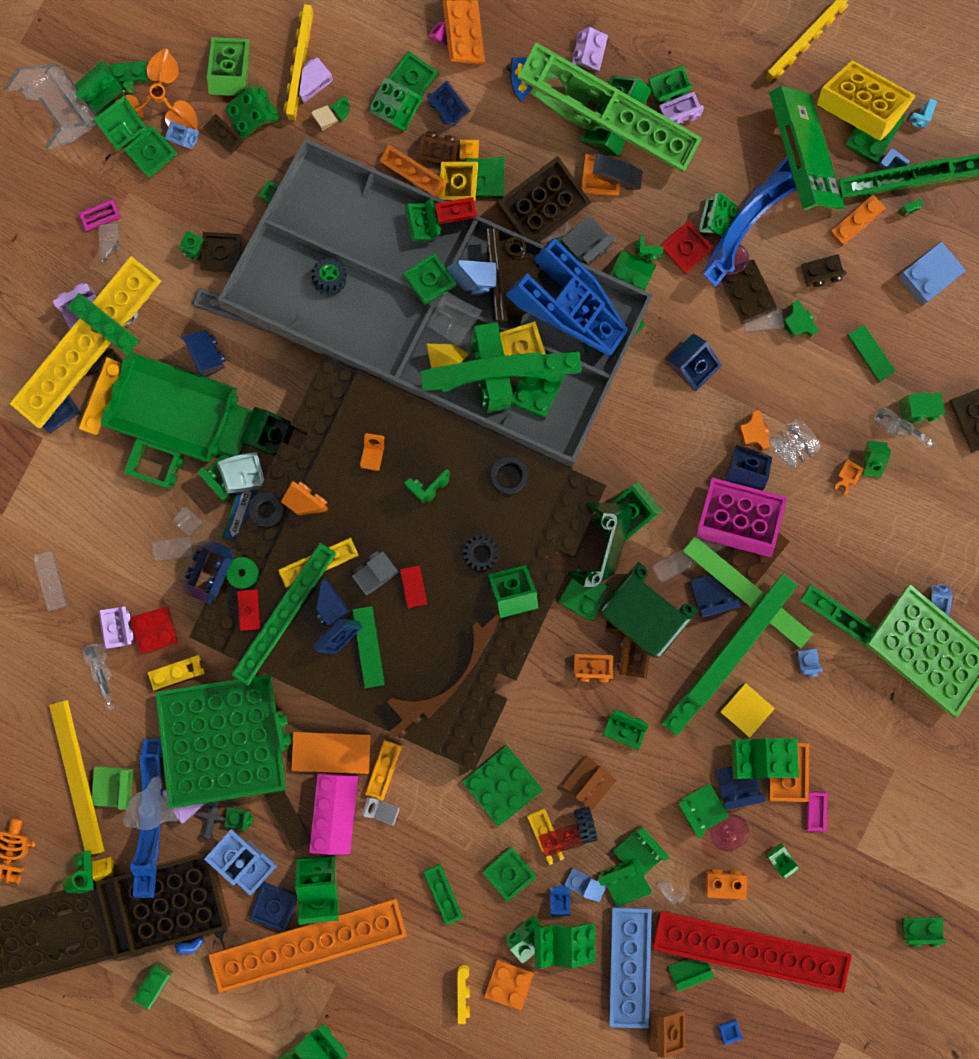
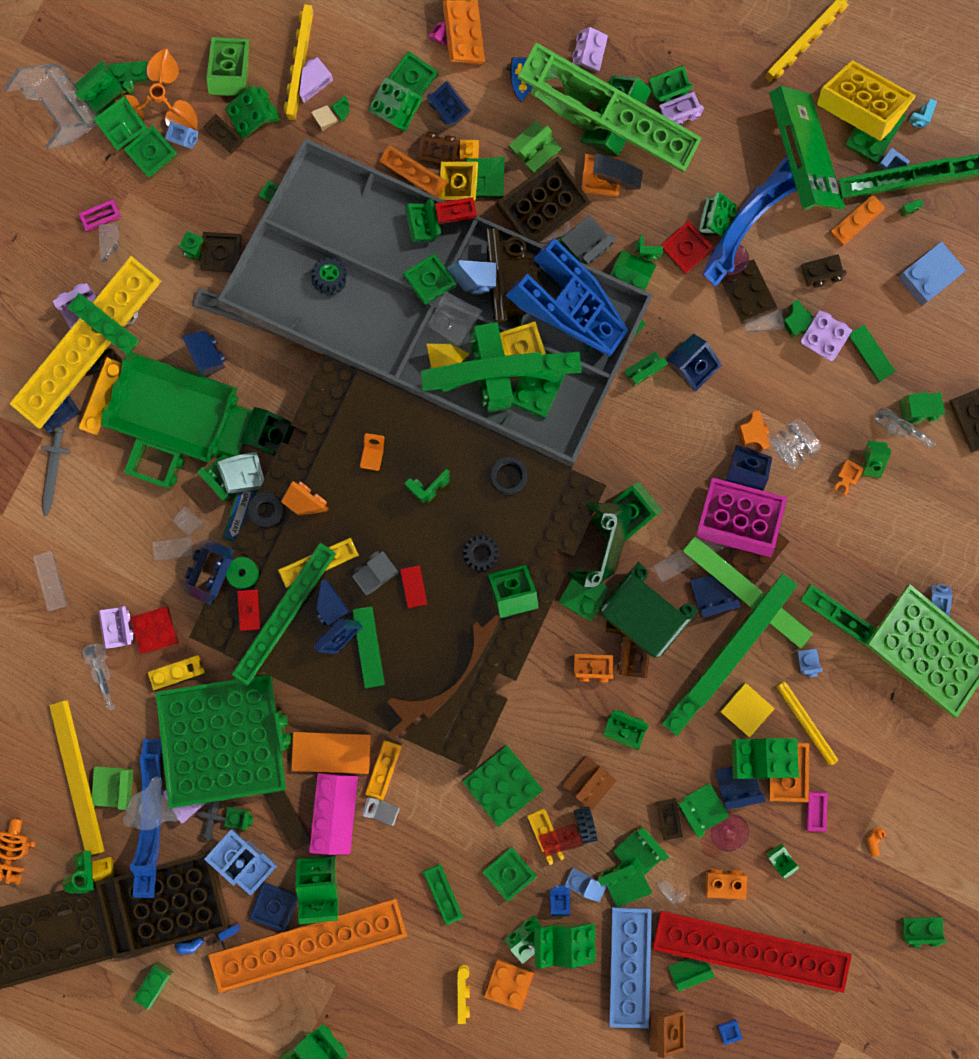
none -> dark grey sword [41,427,71,516]
none -> blue tile [218,922,241,941]
none -> bright green bracket [509,121,562,174]
none -> green bracket [624,352,668,387]
none -> dark brown plate [656,798,683,840]
none -> yellow axle [777,682,838,765]
none -> lavender bracket [801,310,852,361]
none -> orange arm [867,828,886,857]

